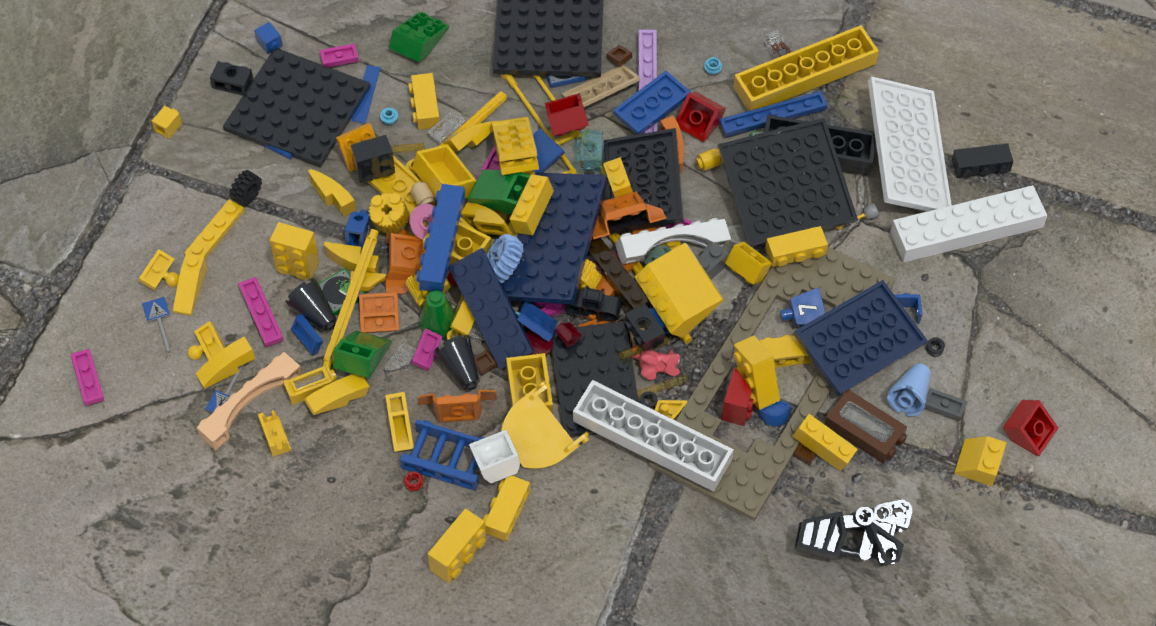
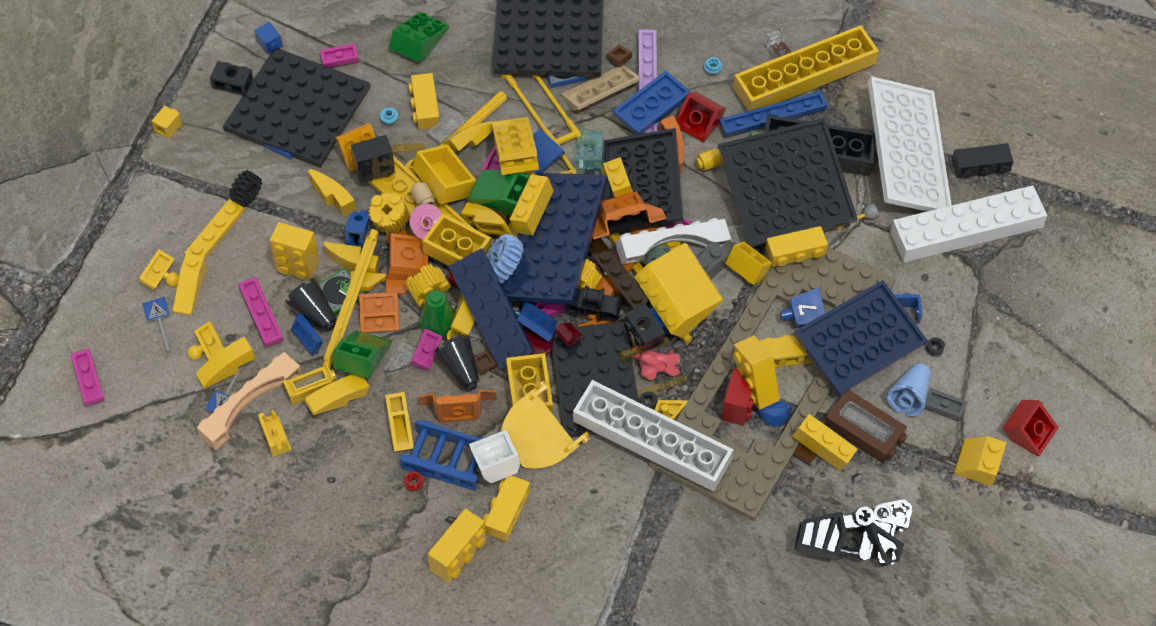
blue sticker [352,65,381,123] -> none
blue brick [416,184,465,292] -> none
red piece [545,93,589,136] -> none

